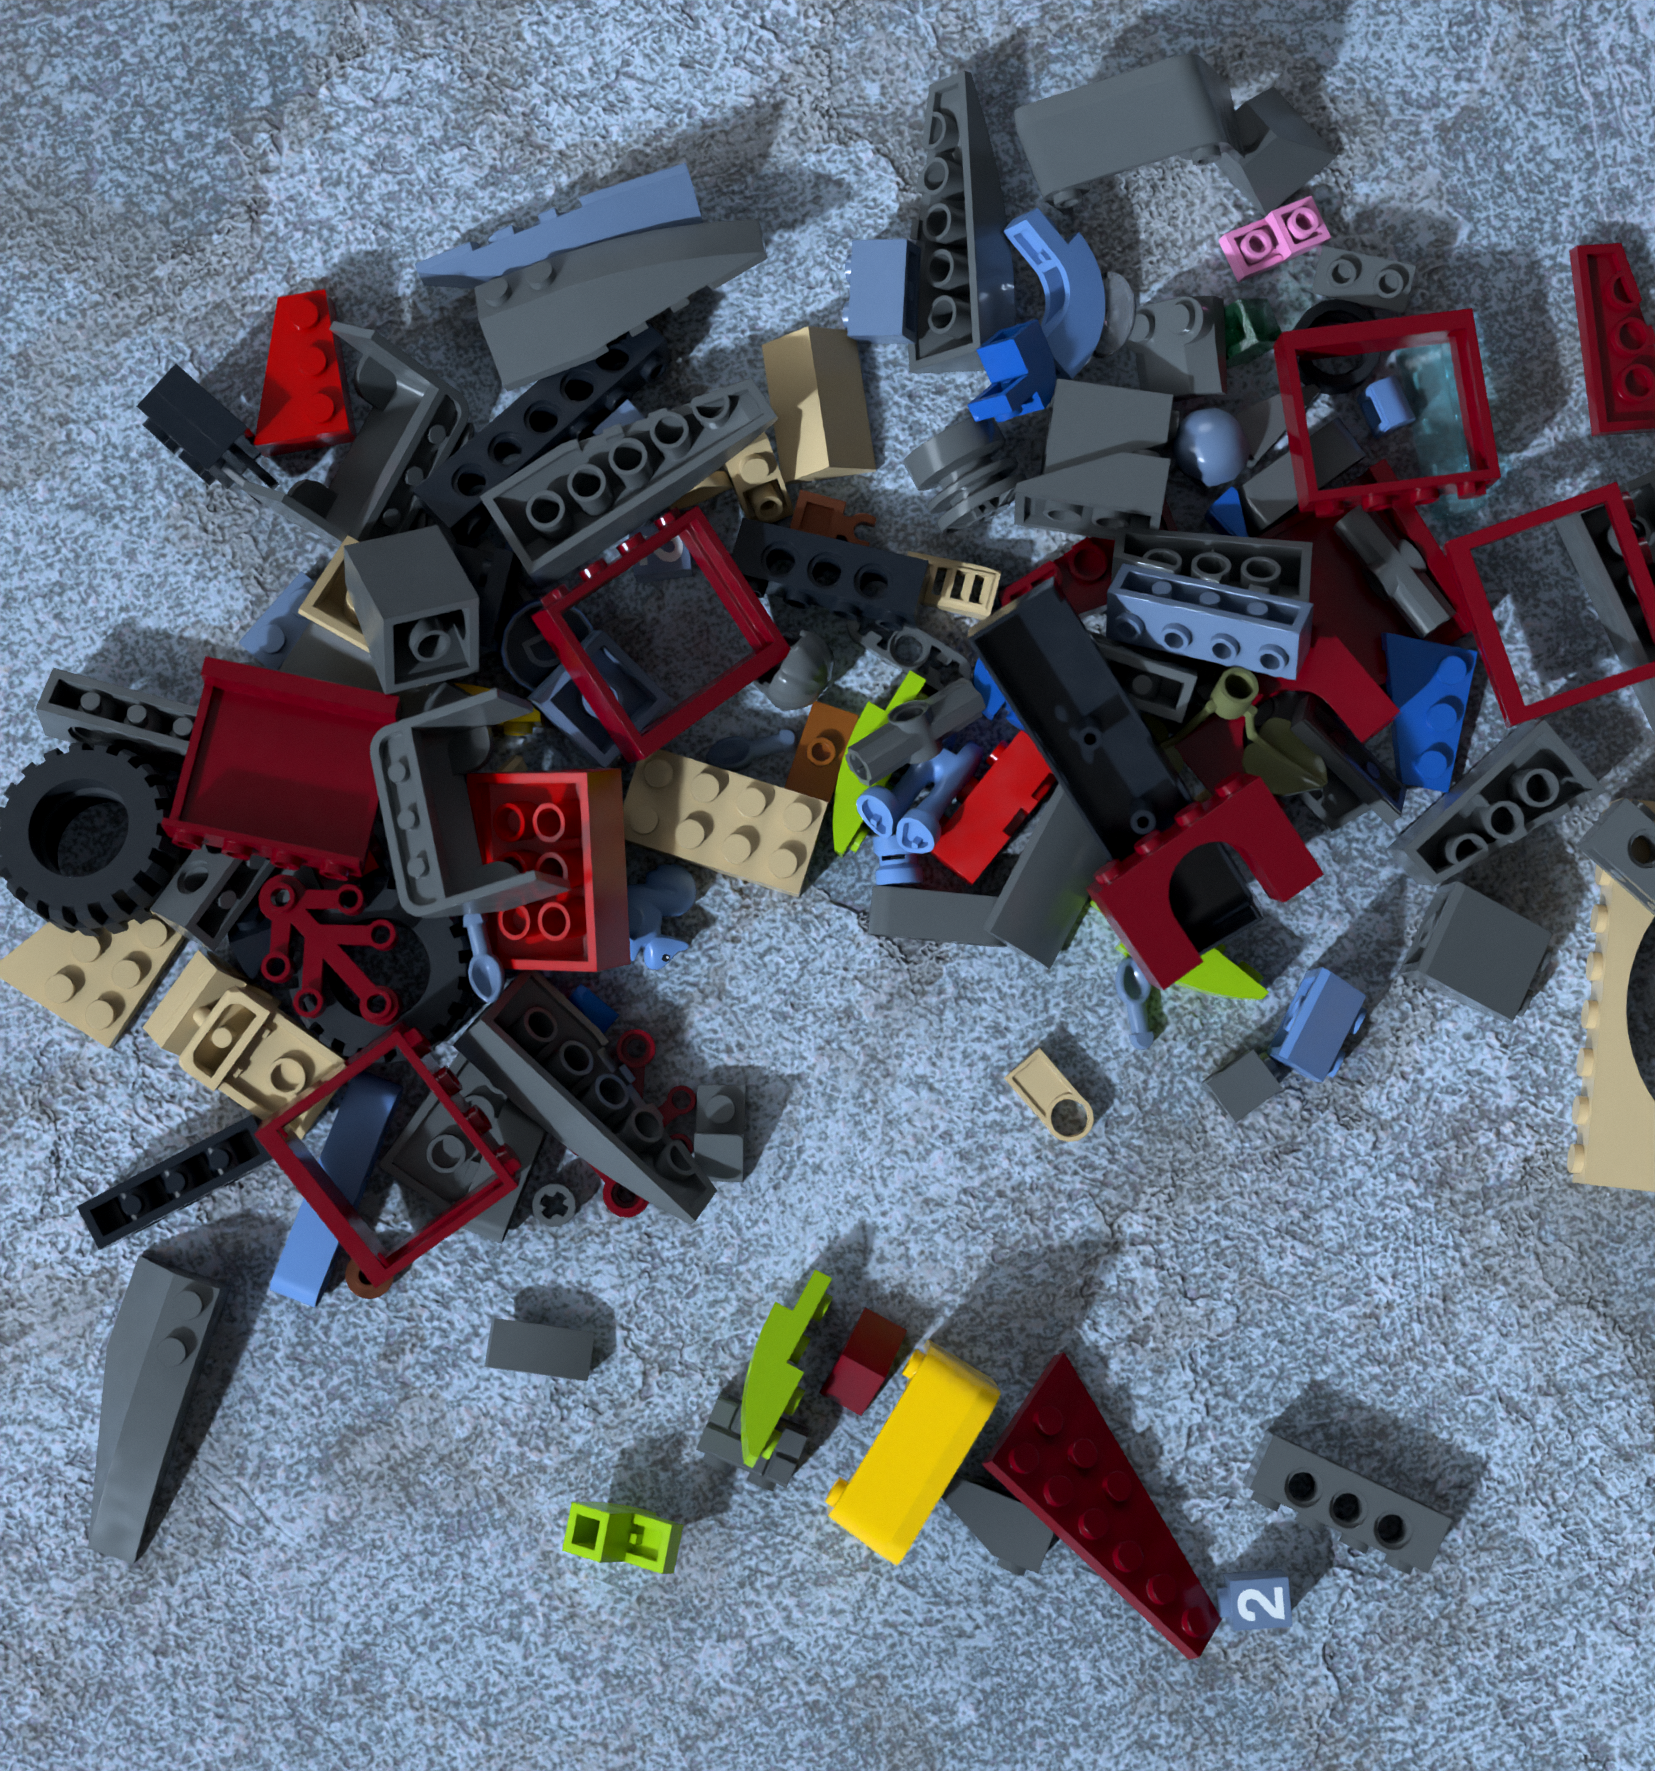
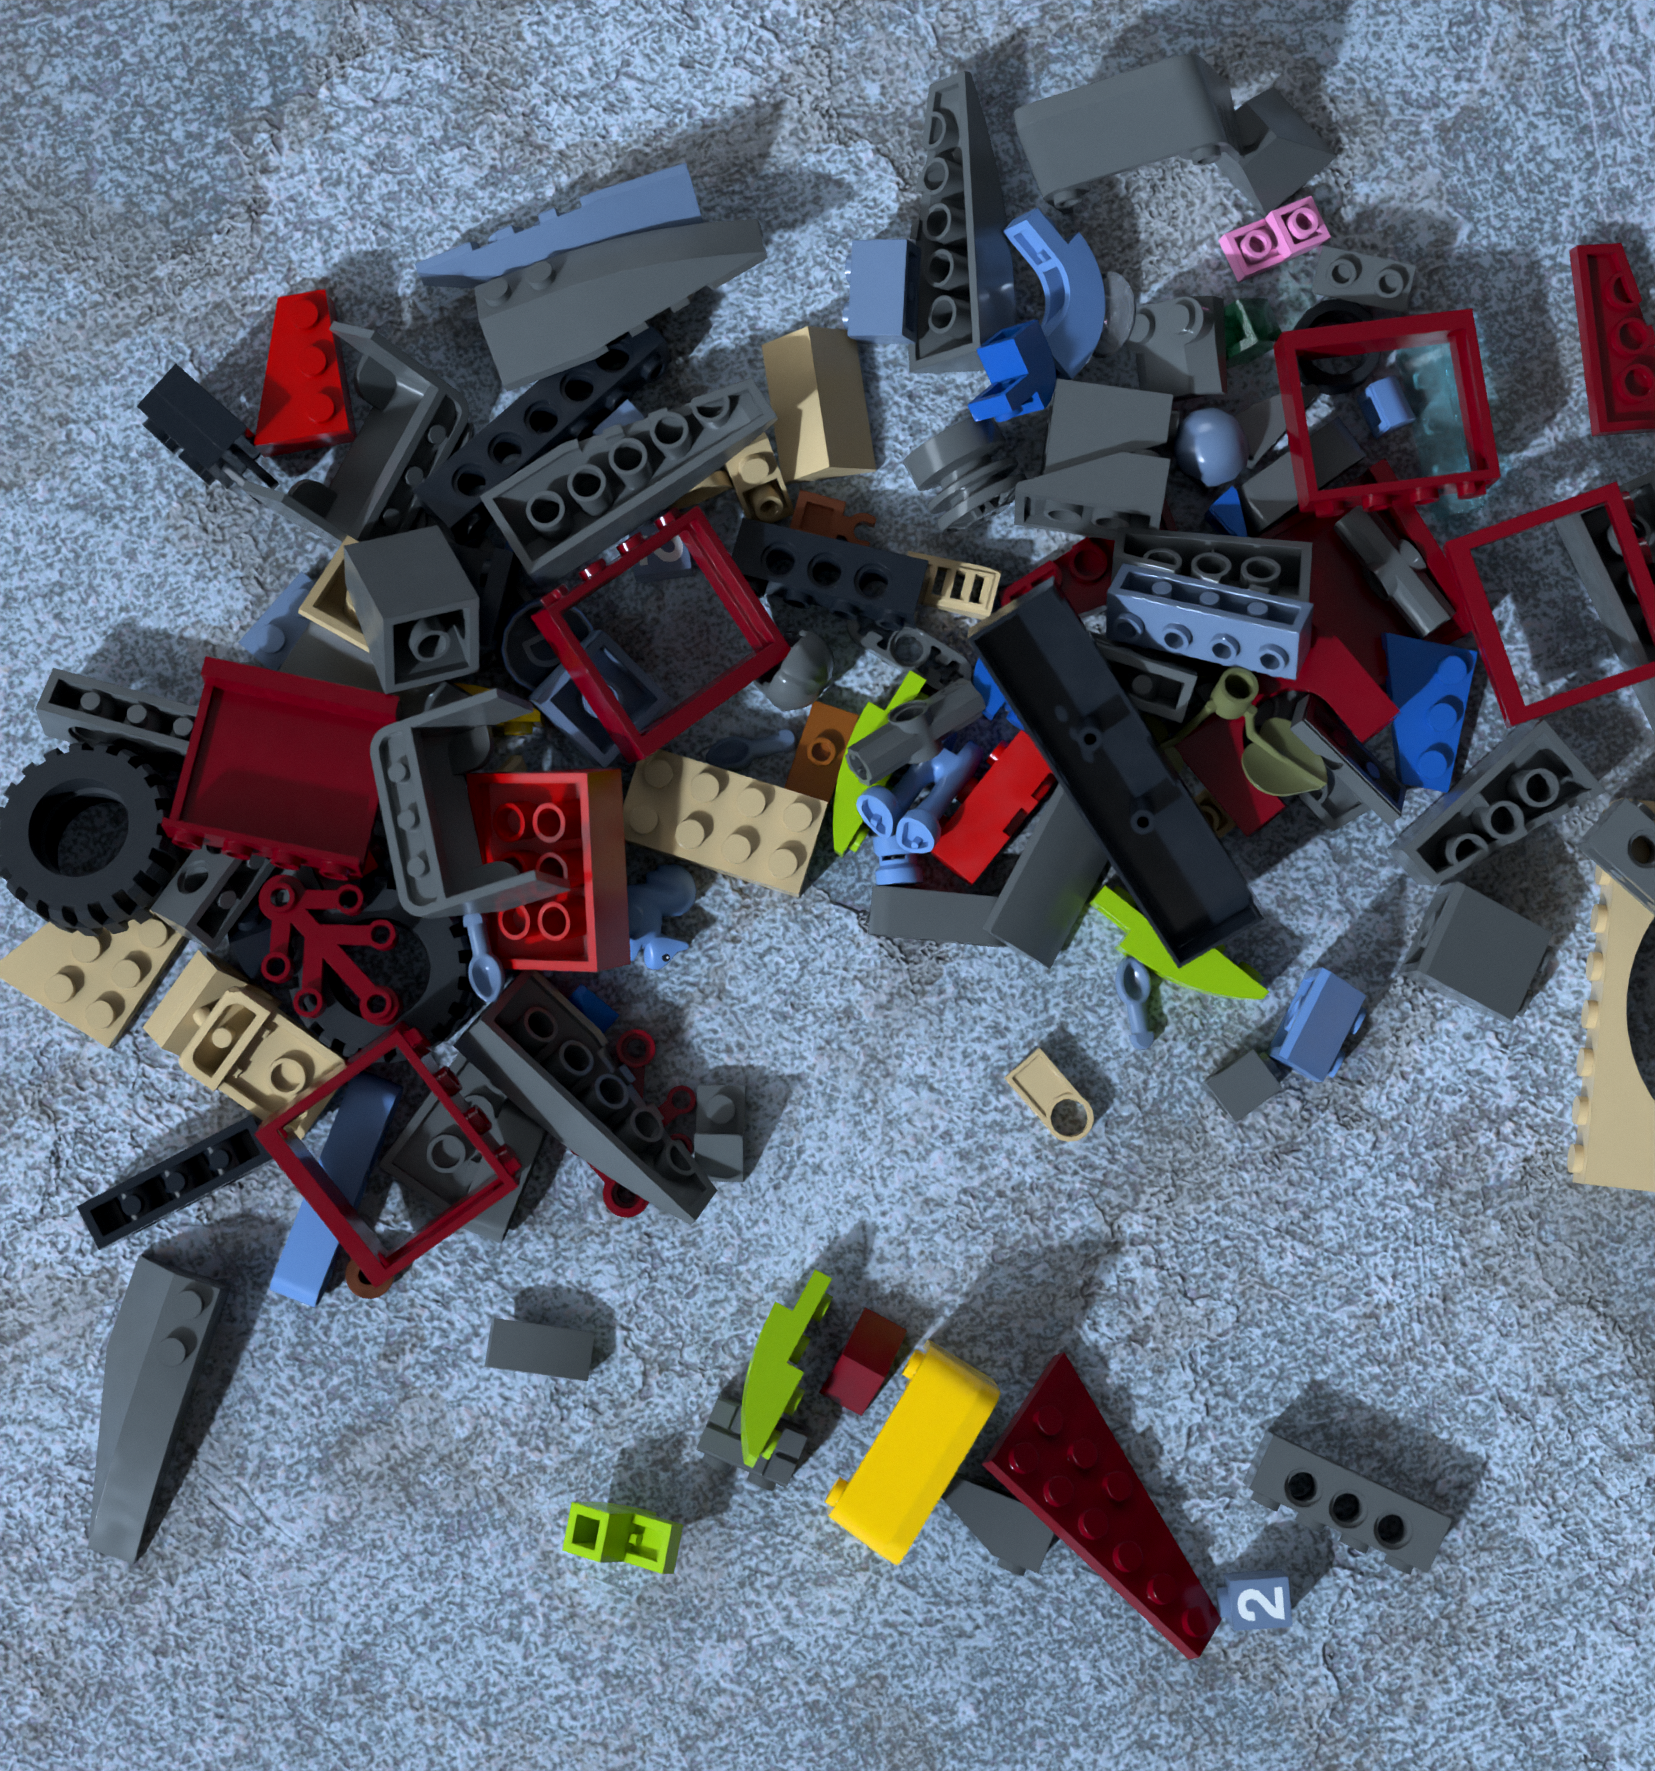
dark grey bush [533,1183,577,1227] -> none
dark red arch [1085,772,1324,991] -> none

